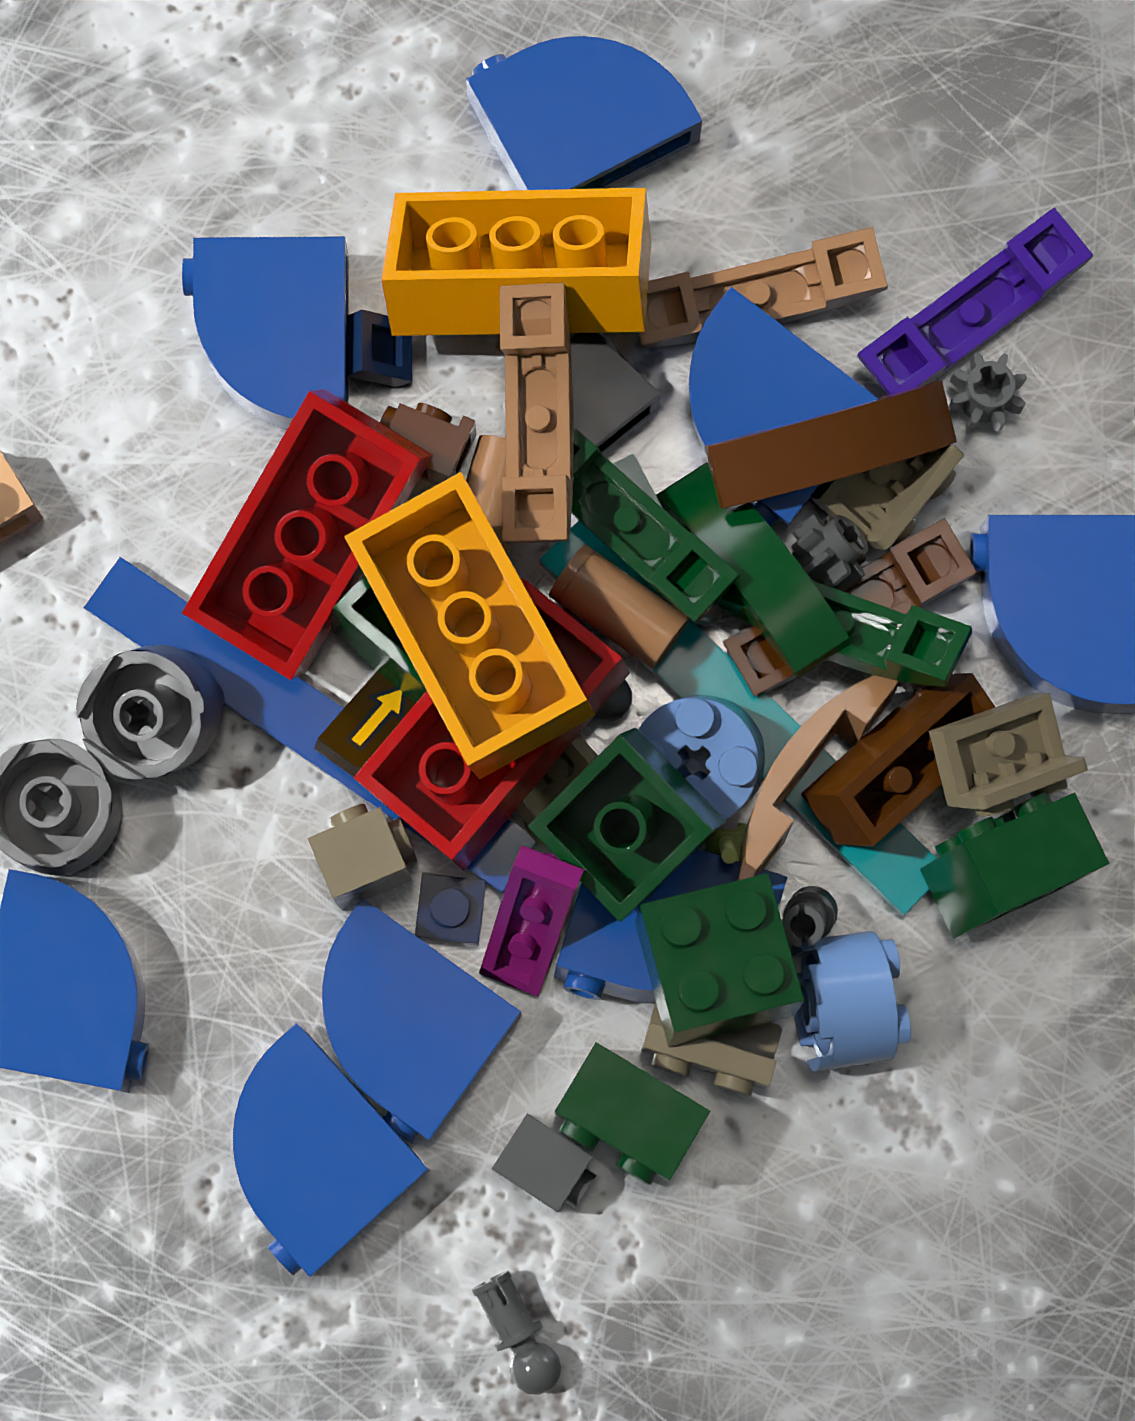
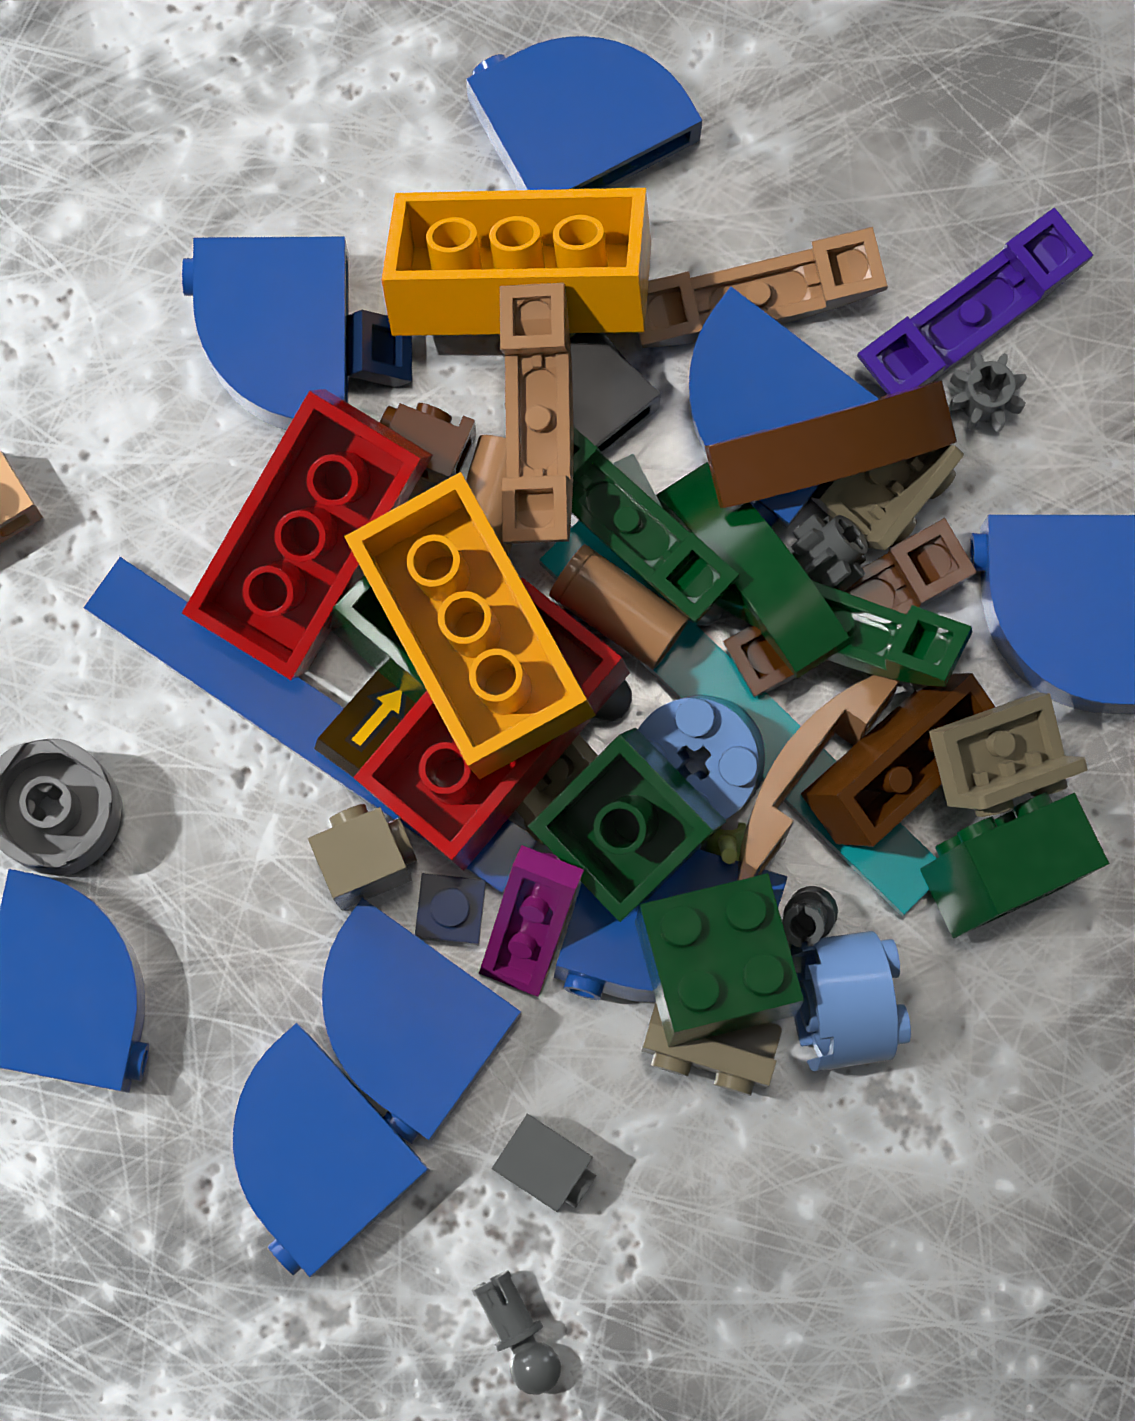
flat silver brick [76,645,225,779] -> none
dark green brick [555,1042,711,1186] -> none

